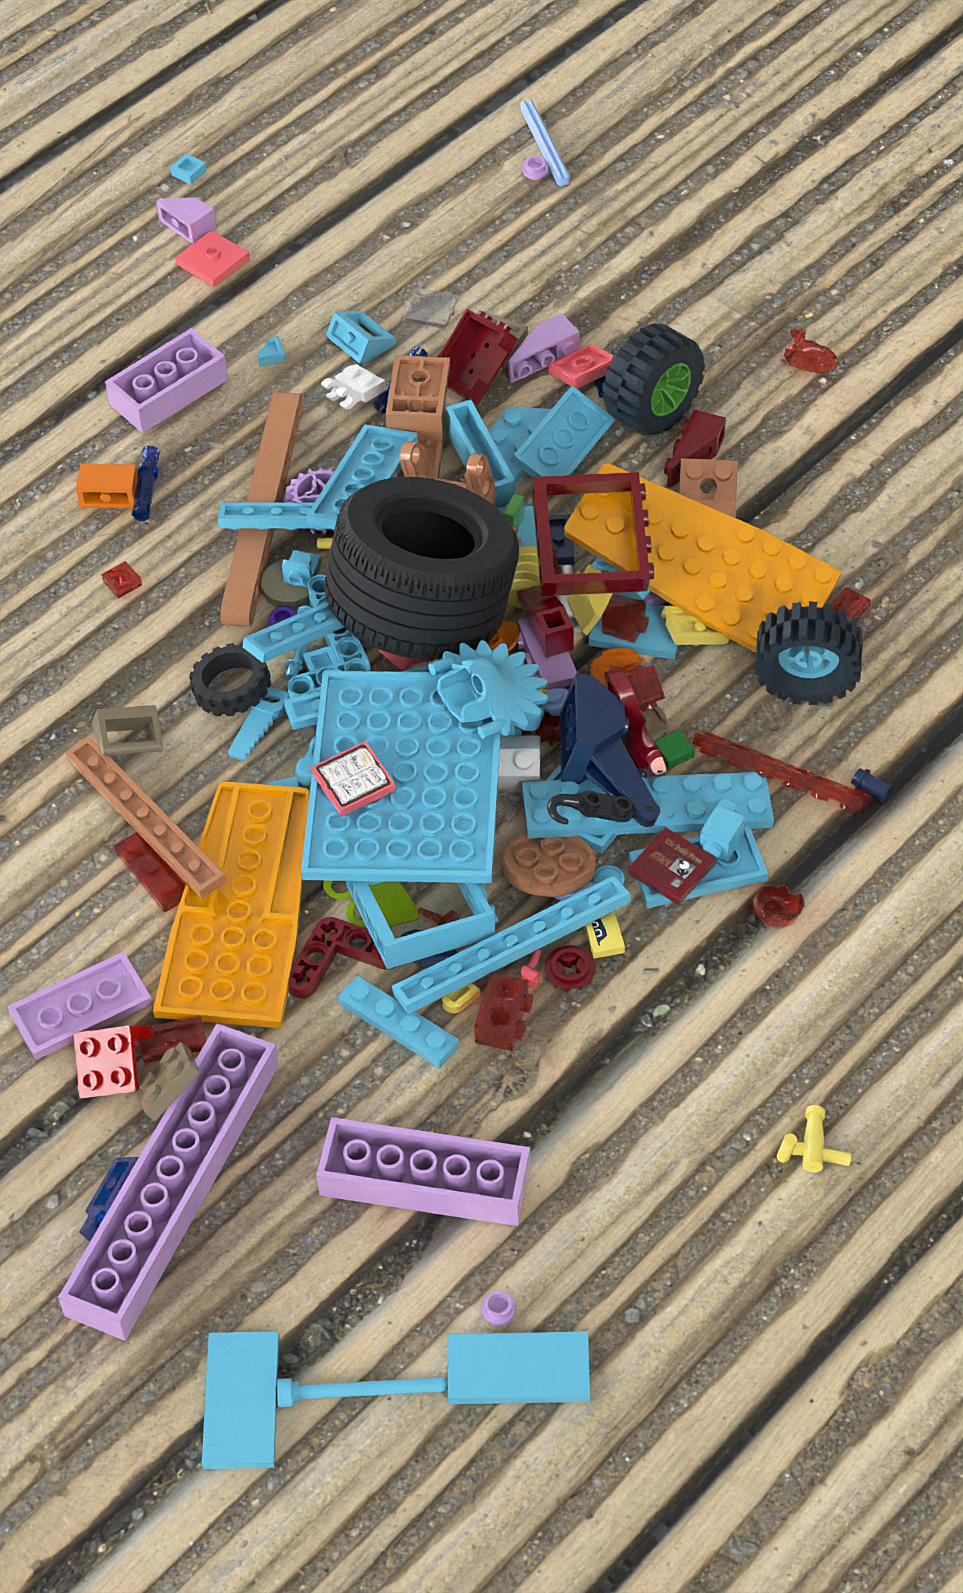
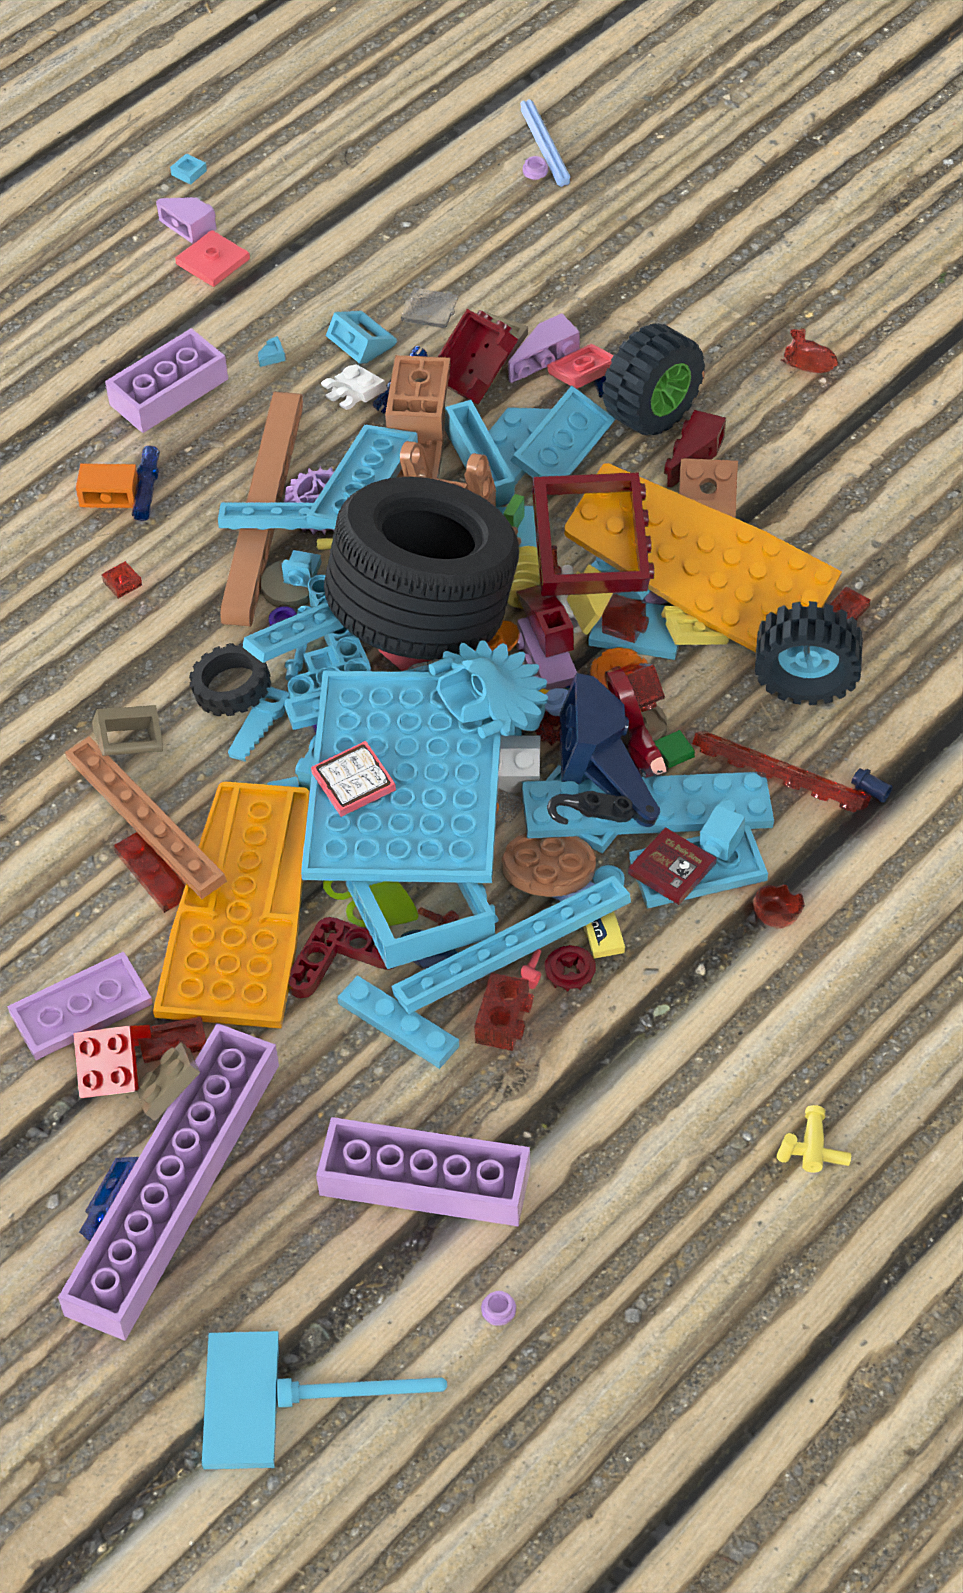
light yellow tile [441,983,480,1014] -> none
medium azure tile [448,1332,590,1404] -> none
dark blue plate [549,514,575,565] -> none

